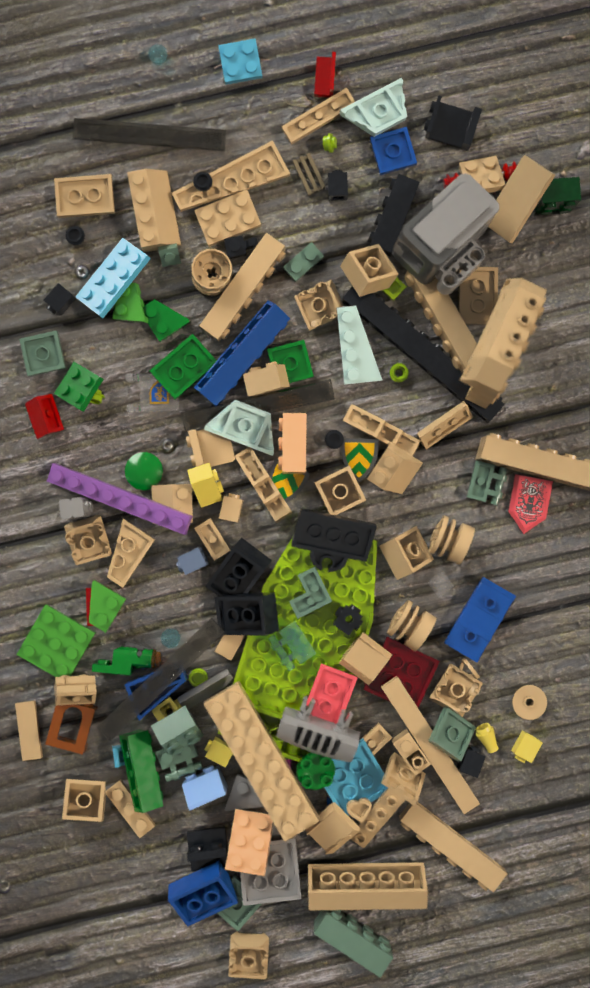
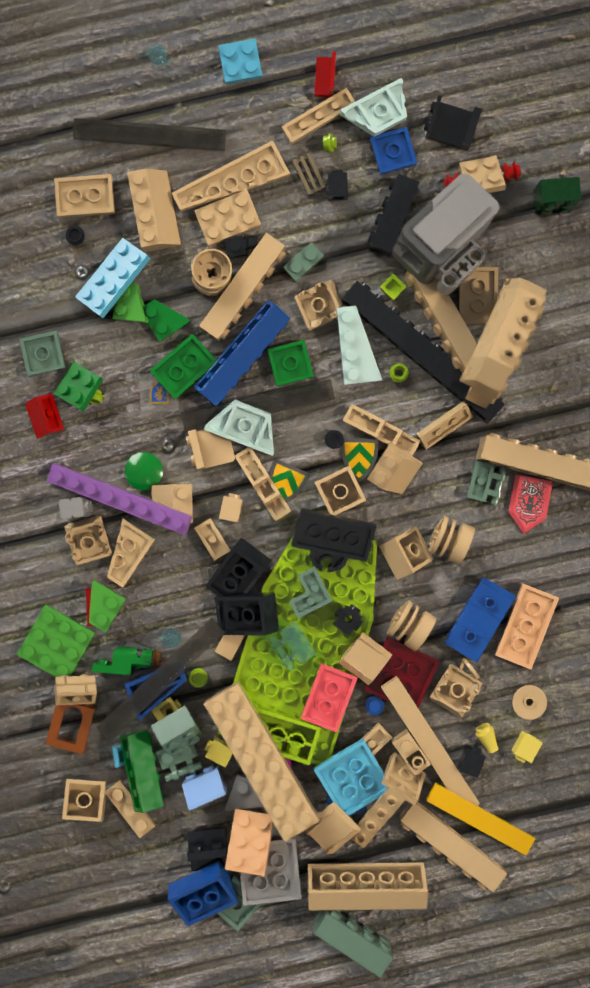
tan tile [15,700,43,761] -> none
black brick [44,283,76,316] -> none
sand green plate [158,243,181,267] -> none
sand blue brick [176,547,209,575] -> none
light grey tile [177,669,234,709] -> none
light yellow brick [187,463,224,508] -> none
black plate [193,172,213,192] -> none
tan slope [229,931,269,979] -> none
tan brick [243,362,290,397] -> none
light grey piece [276,696,360,762] -> none
light nougat brick [278,413,306,474] -> none
green dish [296,752,335,790] -> none
tan brick [340,244,398,297] -> none
tan tile [346,798,372,823] -> none
sand green plate [428,707,476,761] -> none
tan tile [488,155,555,243] -> none
none -> blue plate [365,696,384,715]
none -> yellow tile [426,782,535,855]
none -> light nougat plate [494,583,559,669]

